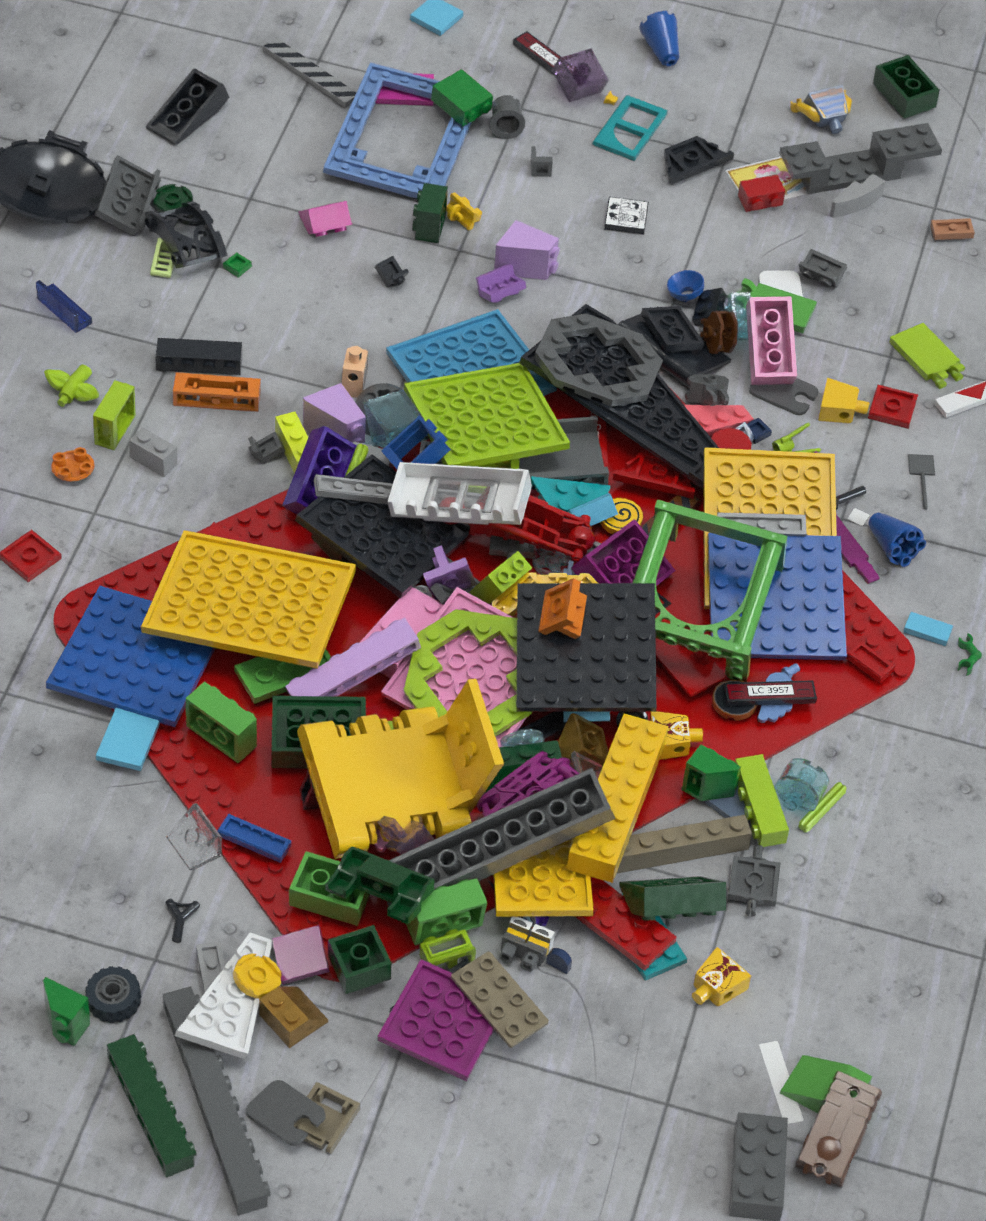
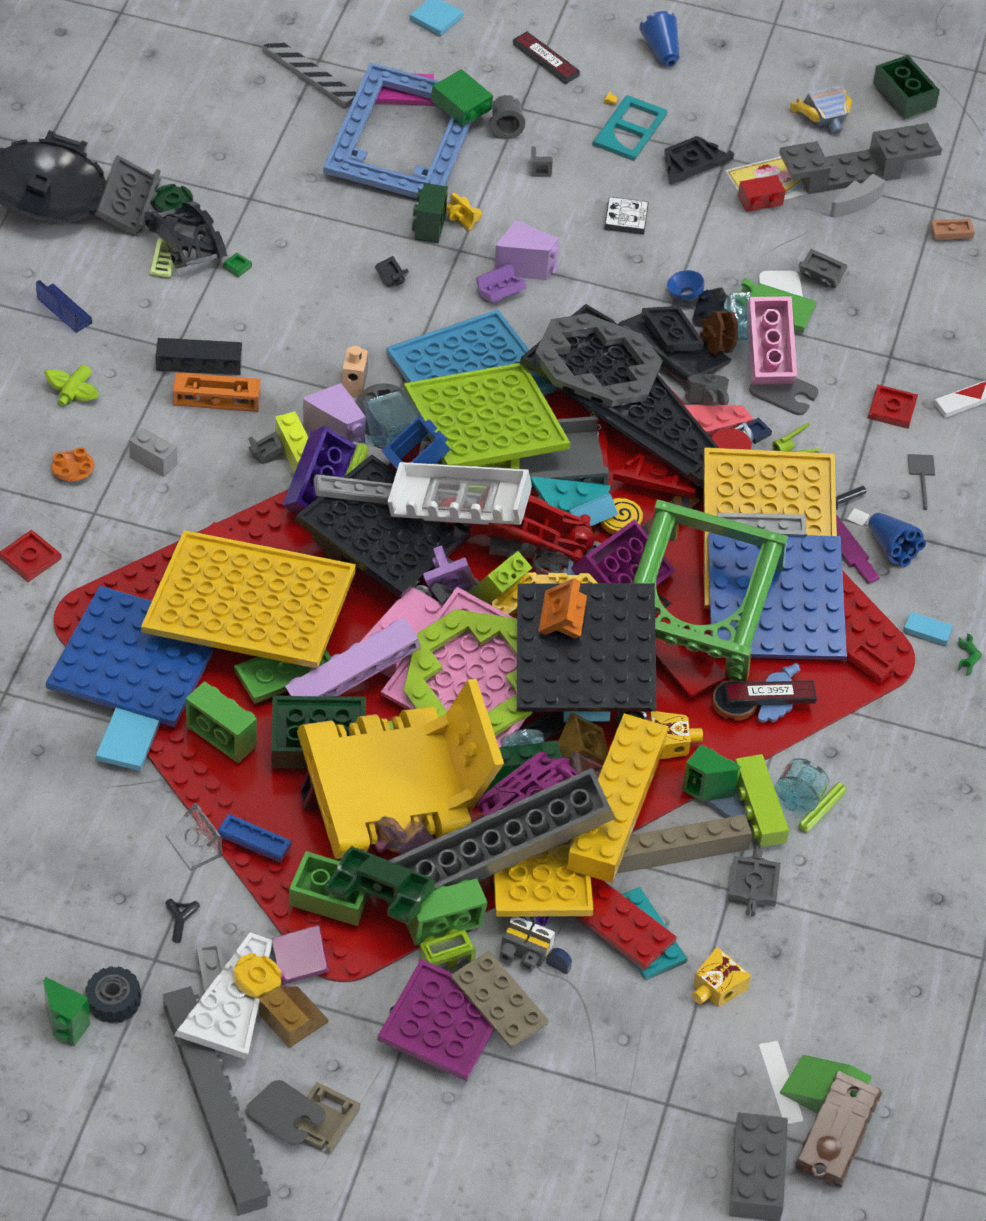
lime window [93,380,136,450] -> none
dark green brick [107,1034,197,1178] -> none
black slope [146,68,230,145] -> none
slope [298,201,352,237] -> none
dark green brick [328,925,392,994] -> none
clear purple brick [552,48,609,102] -> none
dark green slope [619,876,726,920] -> none
yellow torso [818,378,870,423] -> none
lime tile [889,323,965,389] -> none

